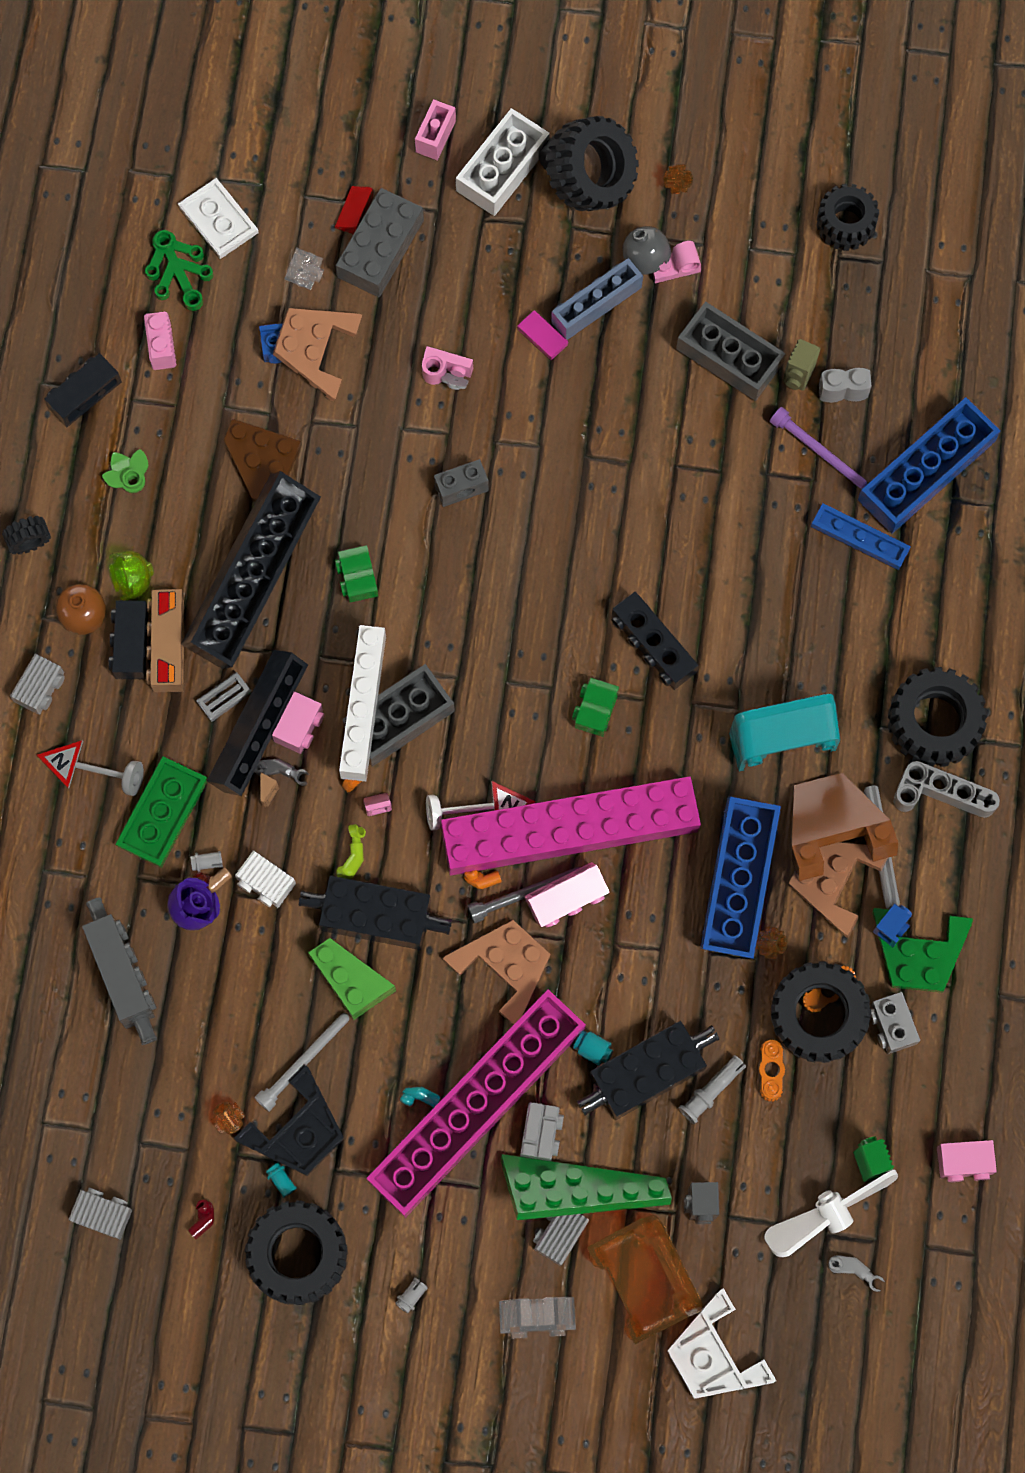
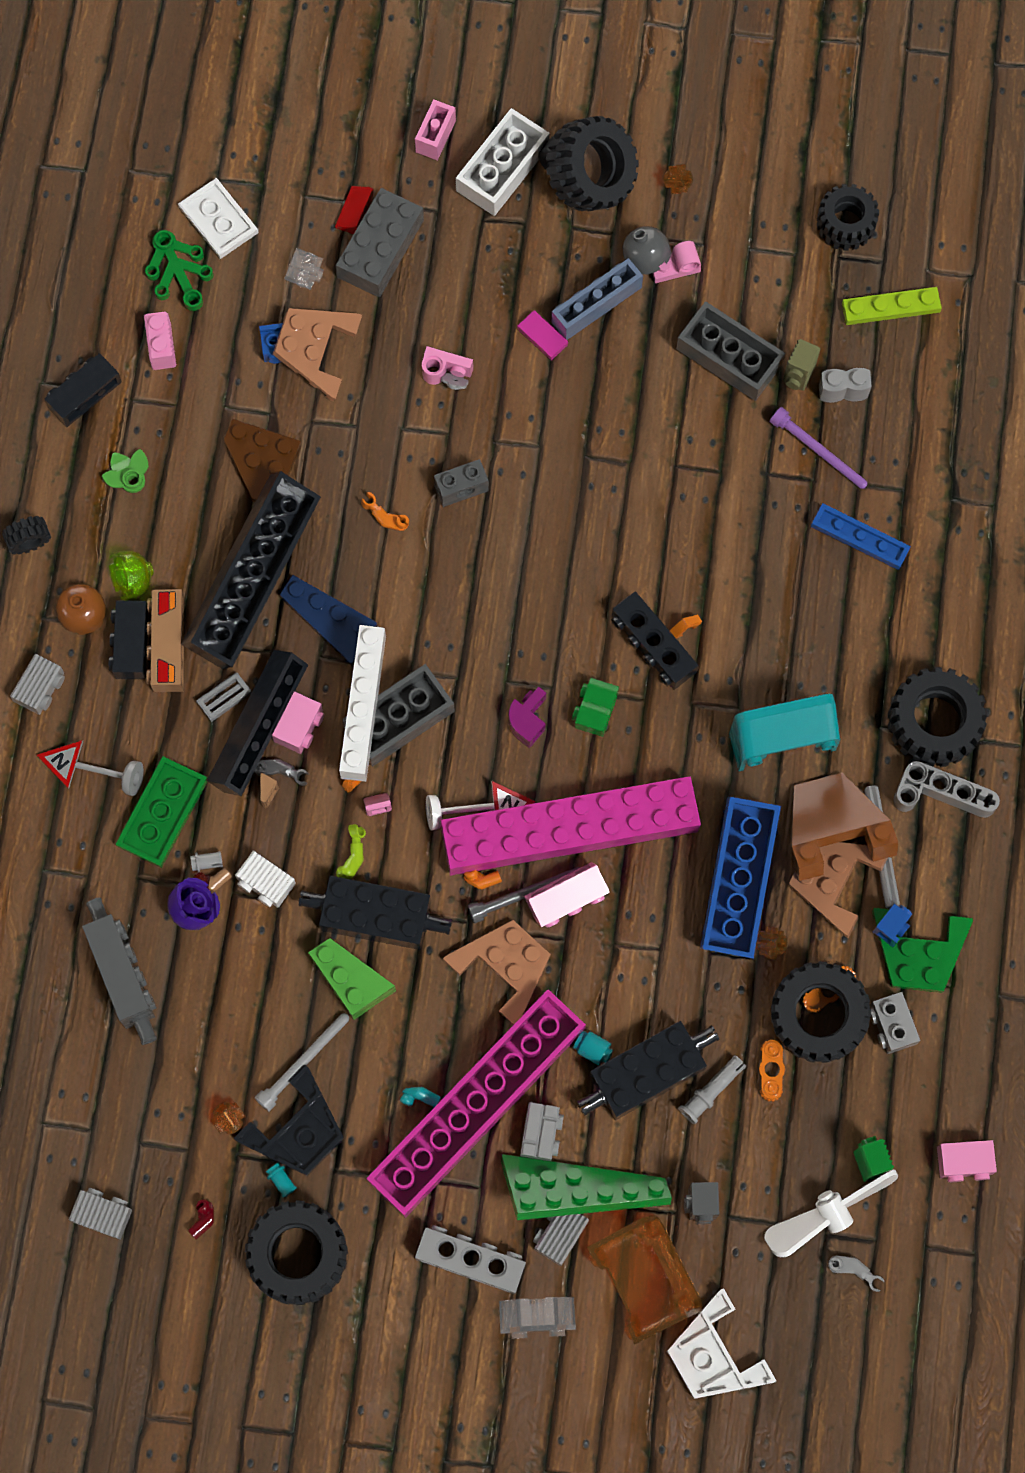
green brick [335,545,378,603] -> none
light grey pin [395,1278,428,1313] -> none
blue brick [858,397,1000,534] -> none
none -> dark blue wing [280,575,378,666]
none -> orange arm [361,492,409,531]
none -> light grey brick [415,1225,526,1294]
none -> magenta brick [509,687,546,749]
none -> orange tile [670,614,702,638]
none -> lime plate [842,287,942,325]

